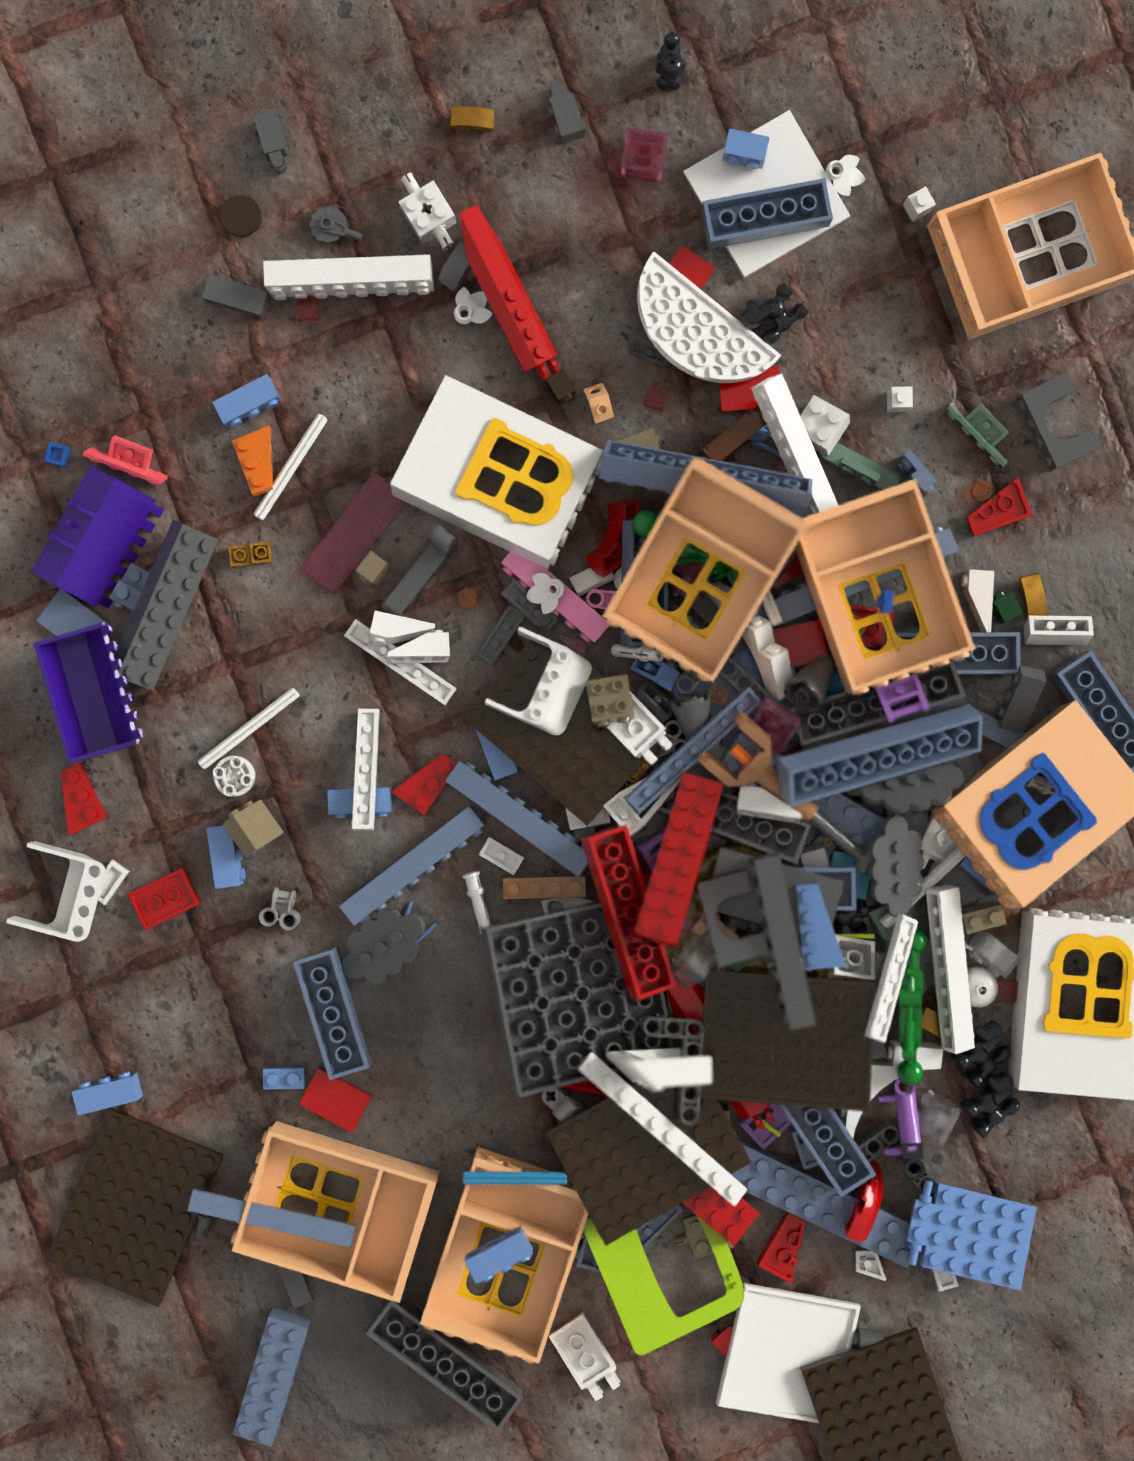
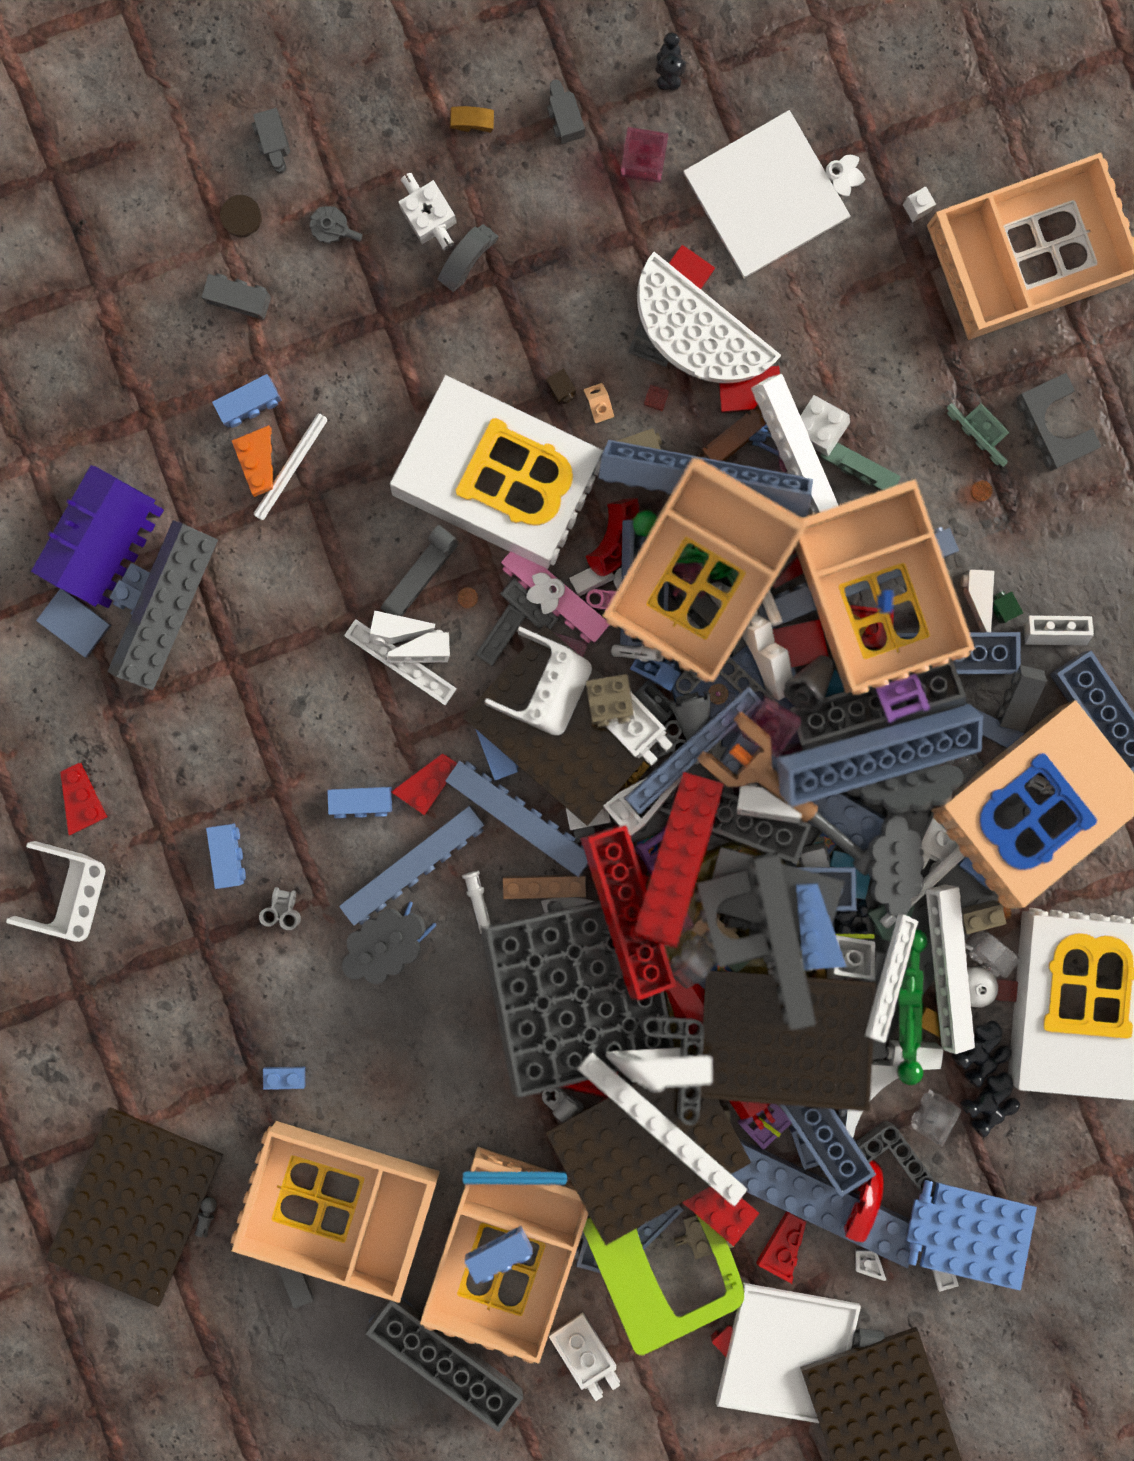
dark purple piece [33,622,143,764] -> none
blue plate [44,442,71,468] -> none
medium blue brick [72,1071,143,1115] -> none
coral bracket [83,435,168,485] -> none
white tile [98,860,130,905] -> none
red tile [127,867,201,931] -> none
sand blue tile [187,1189,356,1247] -> none
white axle [198,688,299,769] -> none
white tile [213,756,255,797] -> none
dark tan brick [223,799,284,858] -> none
pearl gold slope [227,542,272,568] -> none
sand blue brick [232,1307,312,1447] -> none
white brick [263,255,434,300] -> none
sand blue brick [293,946,372,1080] -> none
clear red tile [297,298,319,321] -> none
red tile [299,1067,373,1133] -> none
clear pink plate [300,472,404,594] -> none
white plate [352,709,380,831] -> none
dark tan brick [356,550,392,586] -> none
white plate [454,287,492,324] -> none
red hinge [459,205,560,380] -> none
white plate [479,837,524,875] -> none
sand blue brick [701,178,833,250] -> none
medium blue brick [722,128,770,169] -> none
black animal [739,283,809,345] -> none
medium lavender piece [878,1078,926,1181] -> none
white brick [887,386,913,412] -> none
sand blue plate [895,449,937,497] -> none
red wing [966,477,1032,537] -> none
pearl gold slope [1019,573,1047,619] -> none

